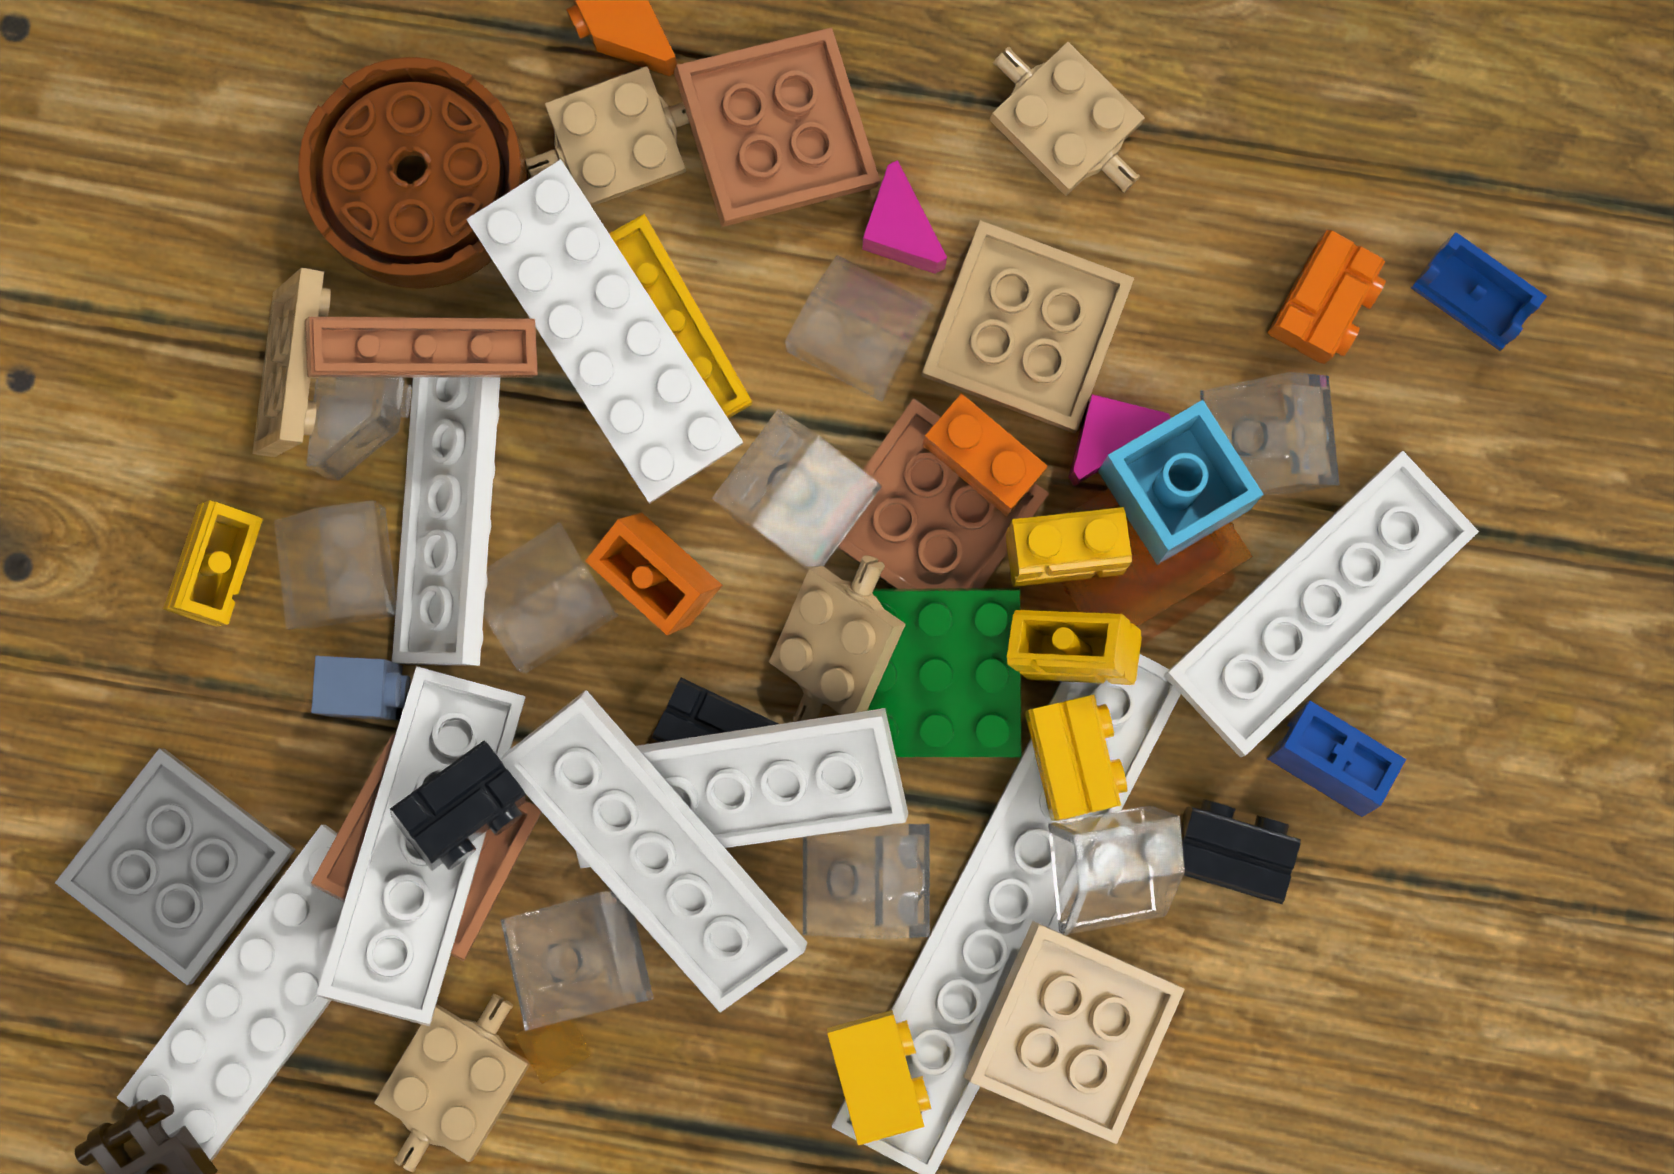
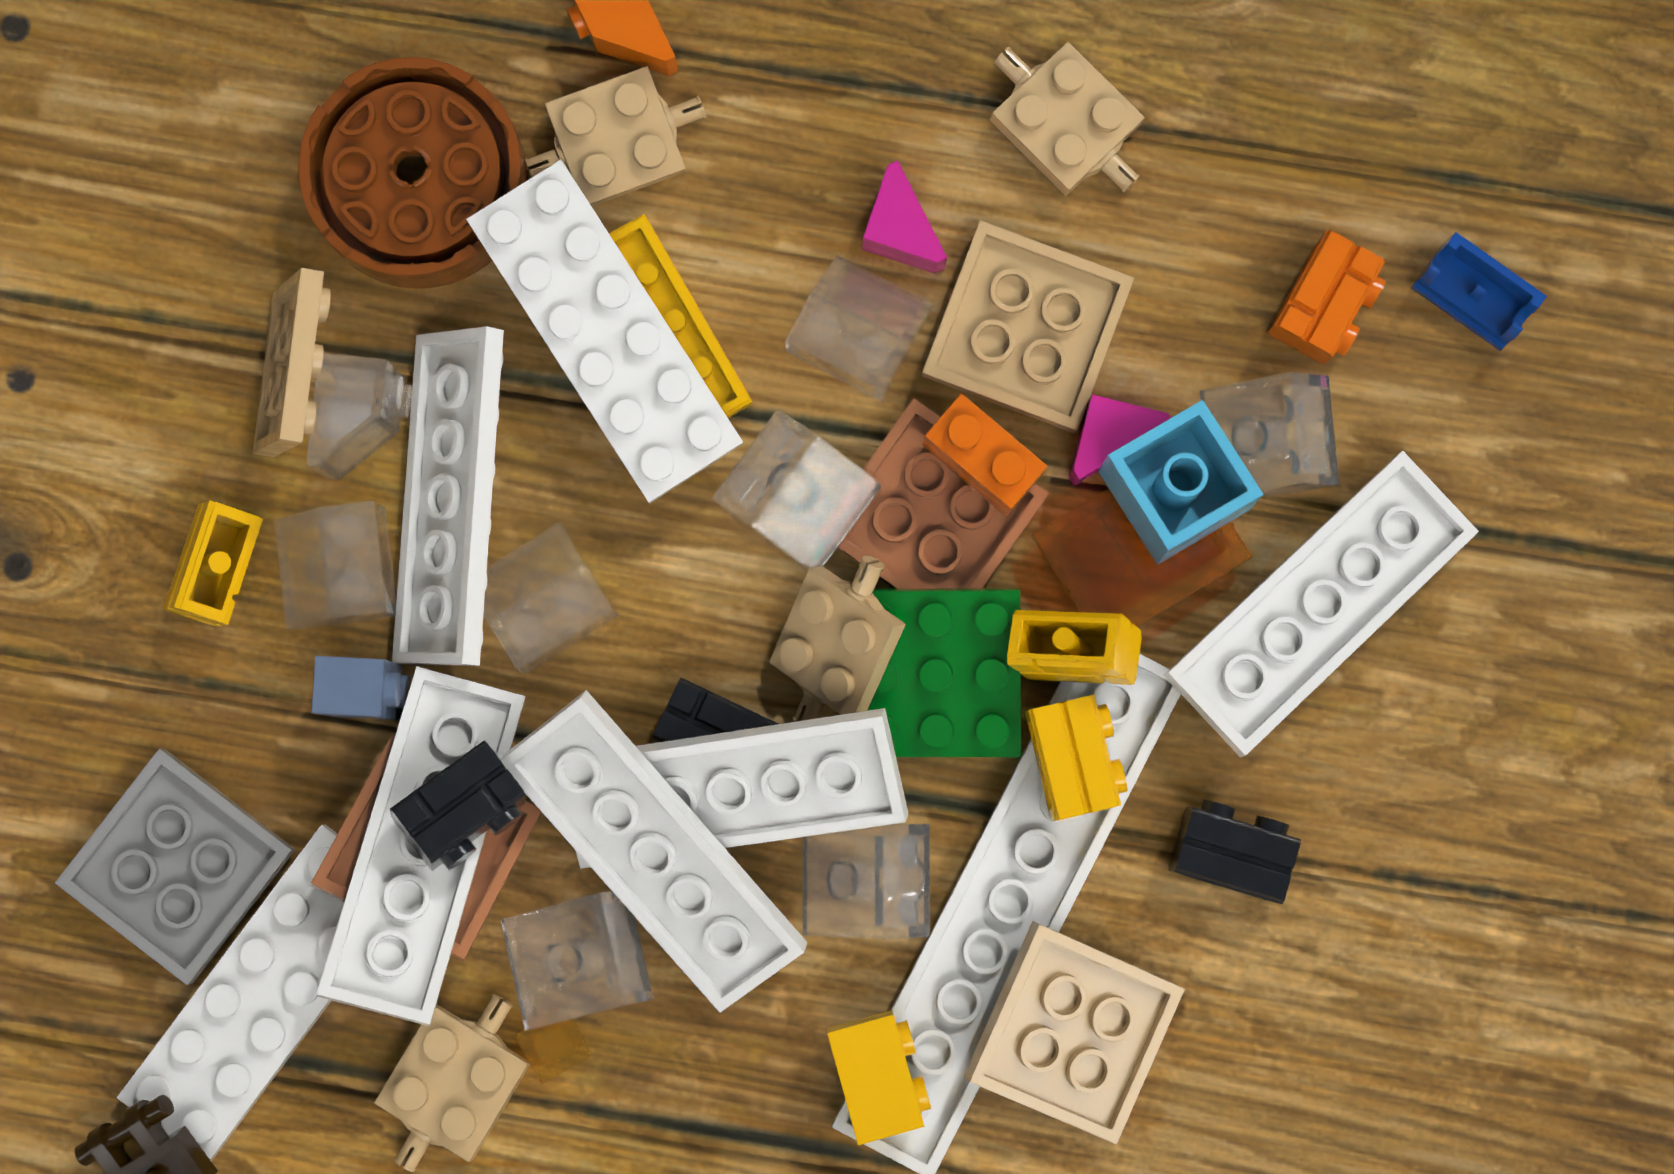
nougat tile [305,317,538,378] -> none
orange brick [585,512,723,635] -> none
nougat plate [674,27,880,227] -> none
yellow brick [1006,507,1132,587] -> none
clear slope [1048,806,1185,935] -> none
blue hinge [1267,700,1406,817] -> none

